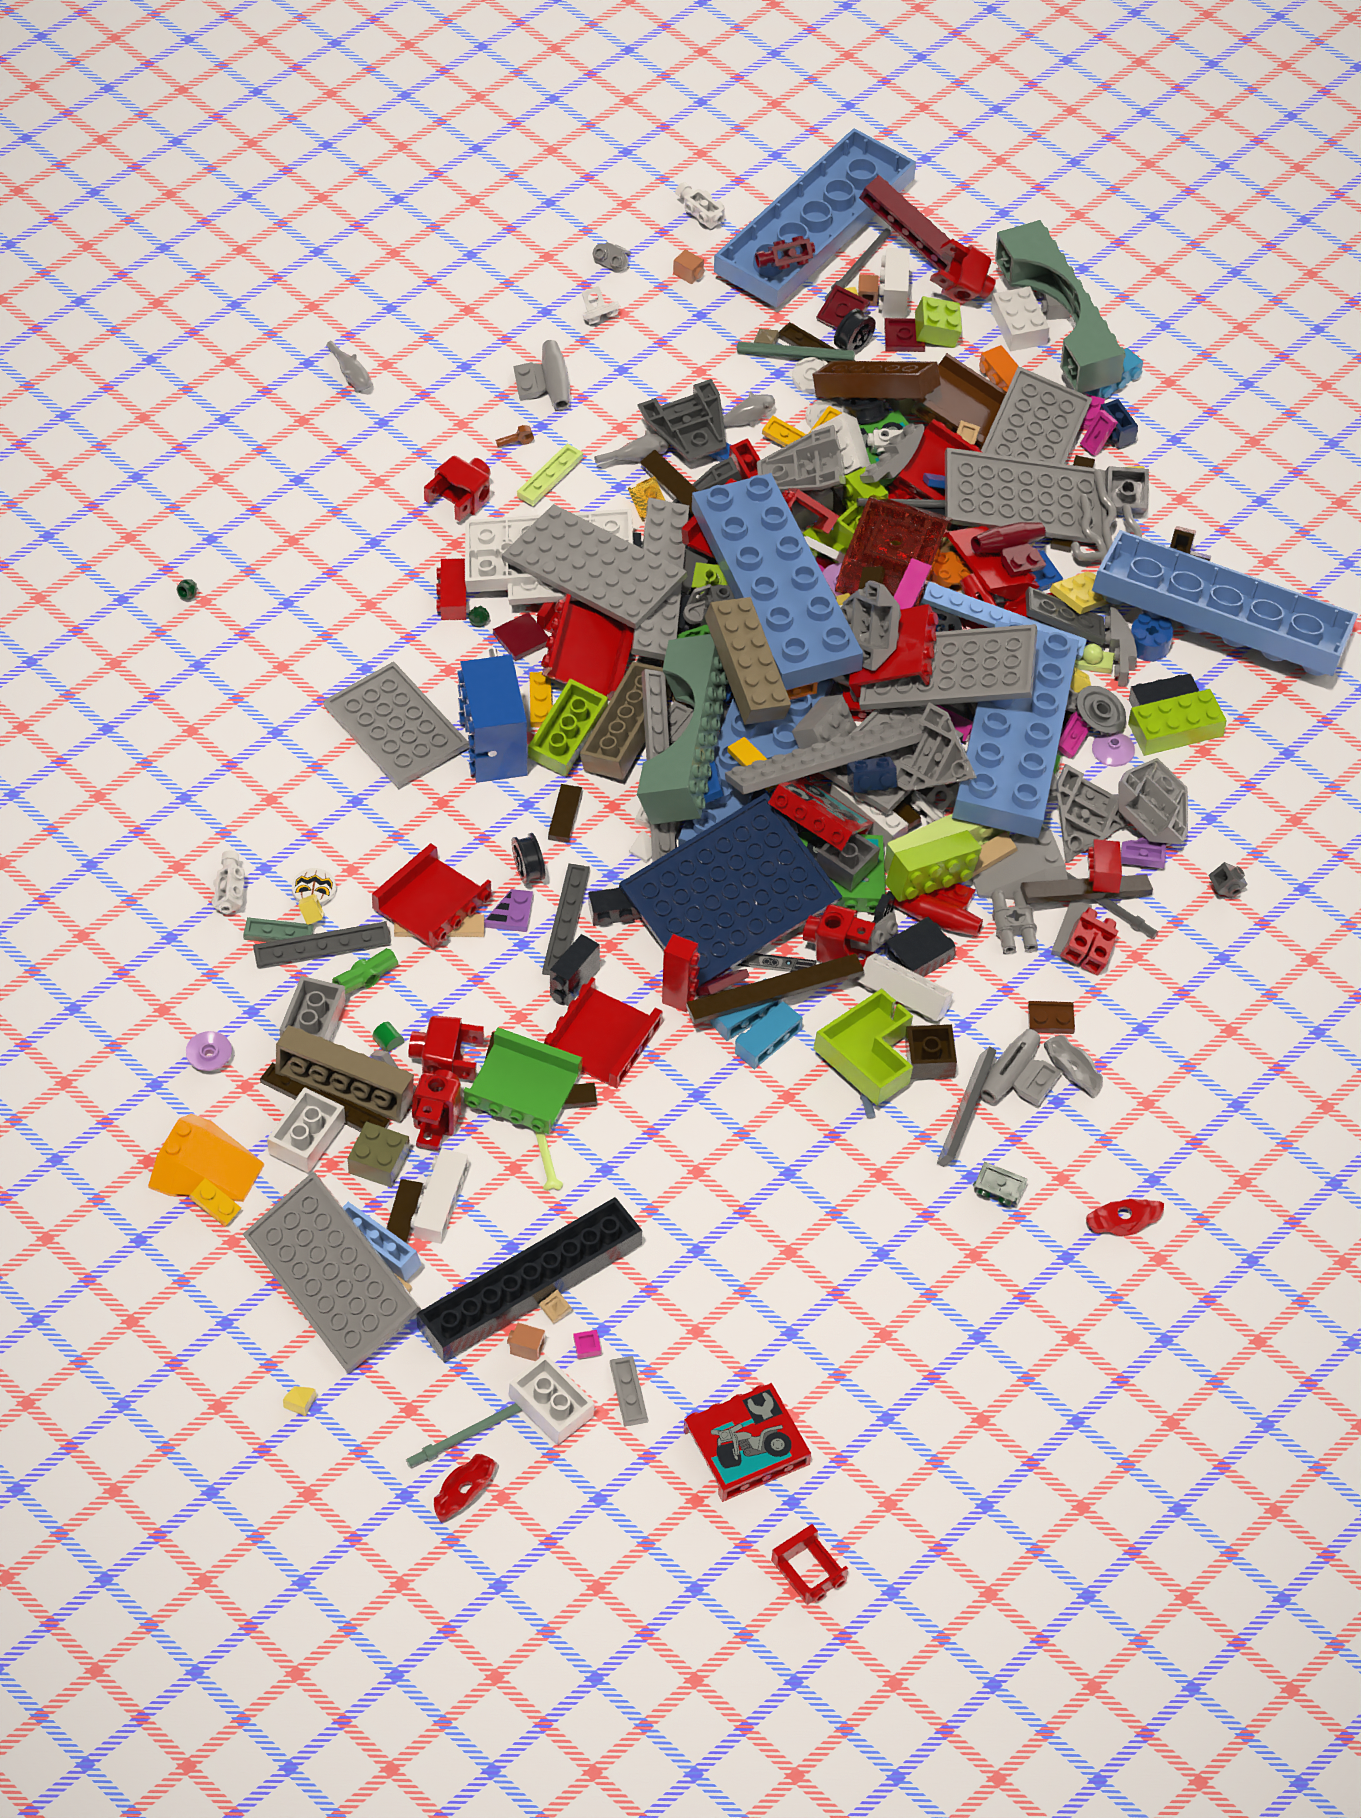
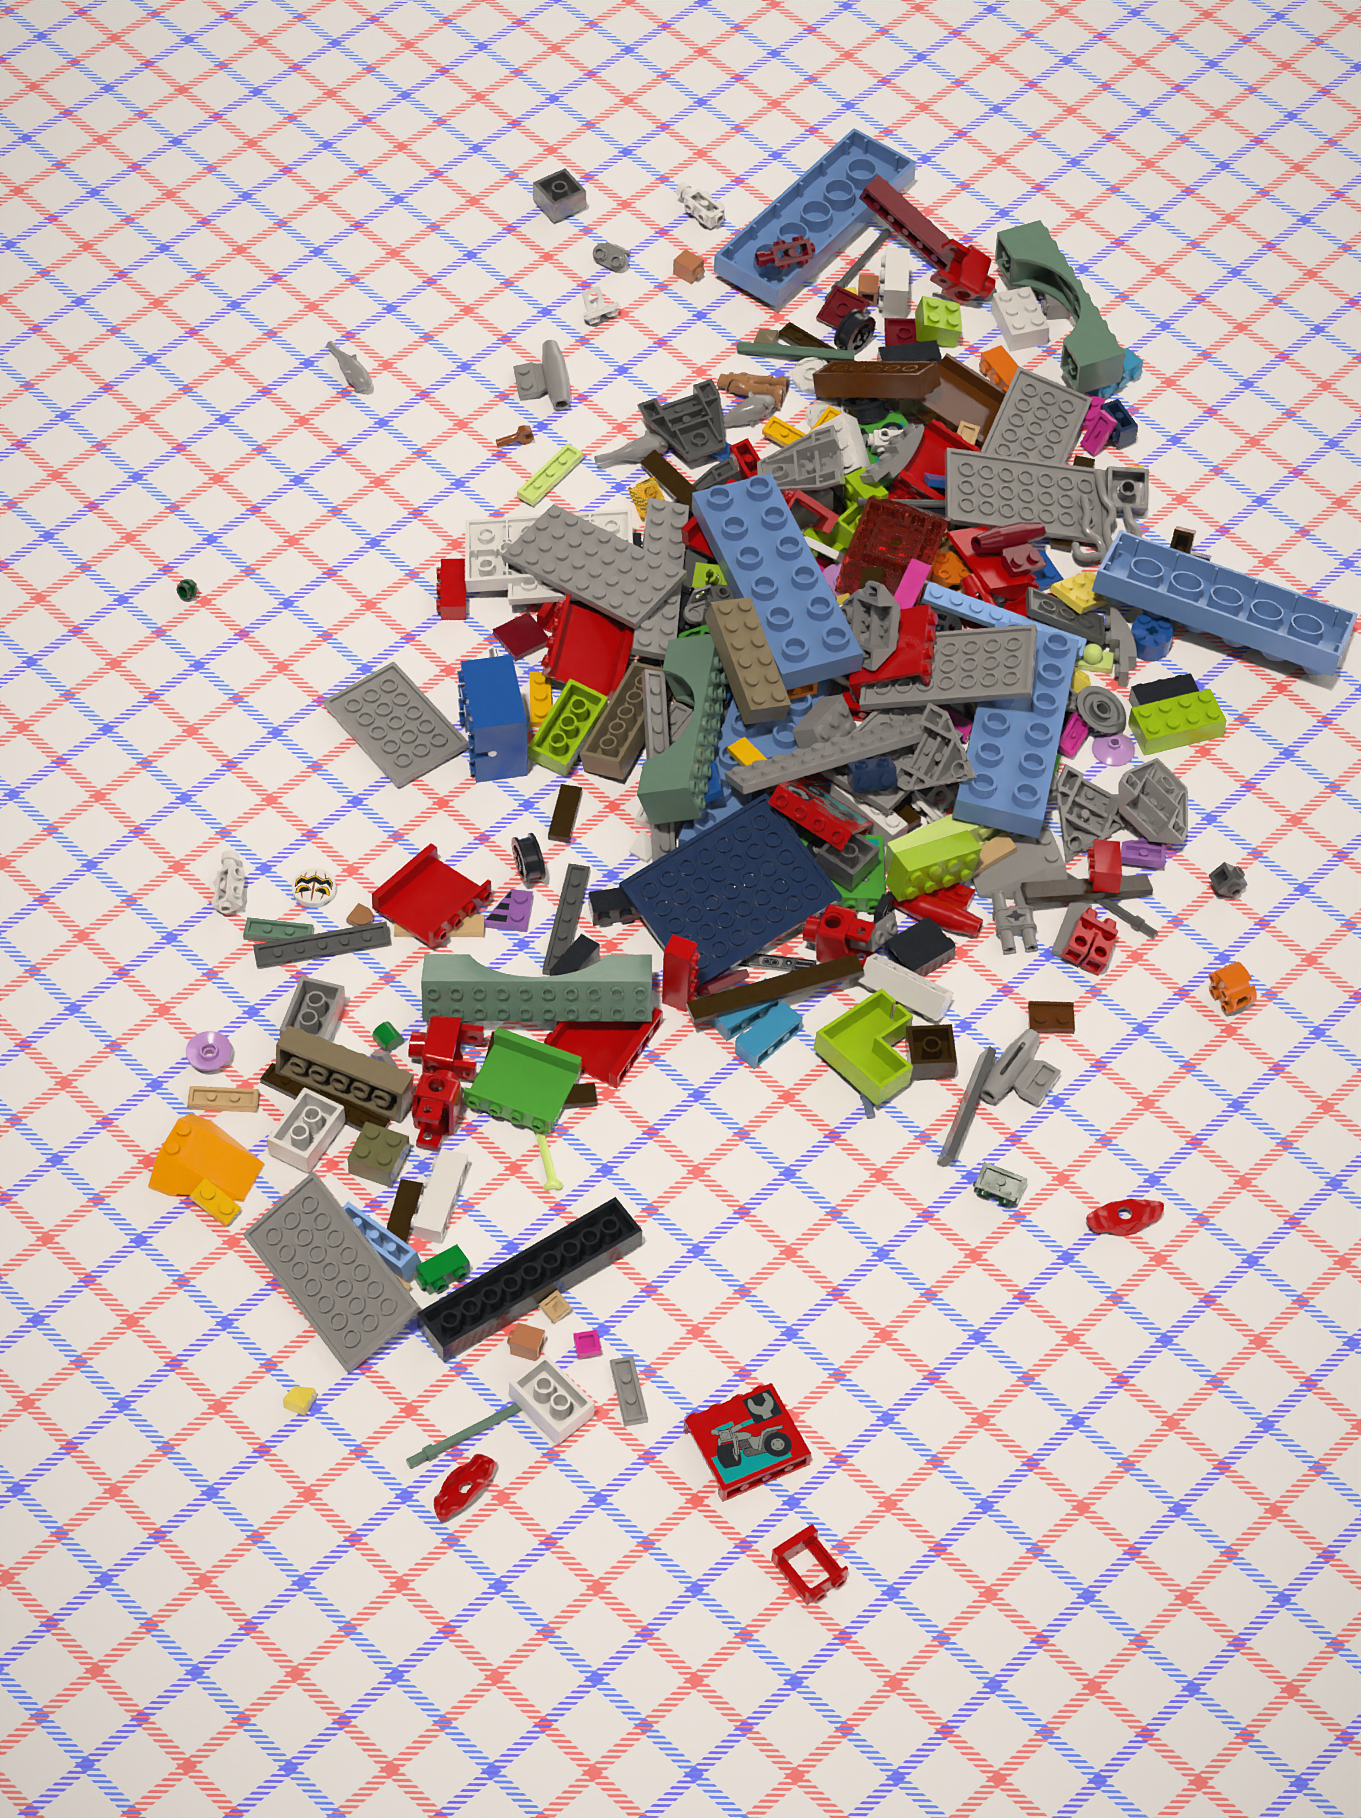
light yellow slope [298,894,324,925] -> none
bright green piece [332,948,398,994] -> none
red piece [424,455,491,522] -> none
dark green plate [468,605,489,627] -> none
light grey piece [1044,1035,1103,1098] -> none
none -> tan tile [187,1086,259,1113]
none -> medium nougat tile [346,903,373,927]
none -> green brick [415,1244,470,1295]
none -> sand green arch [421,954,652,1021]
none -> flat silver brick [533,168,586,222]
none -> medium nougat piece [717,372,790,410]
none -> black brick [877,340,942,364]
none -> orange brick [1208,961,1257,1015]

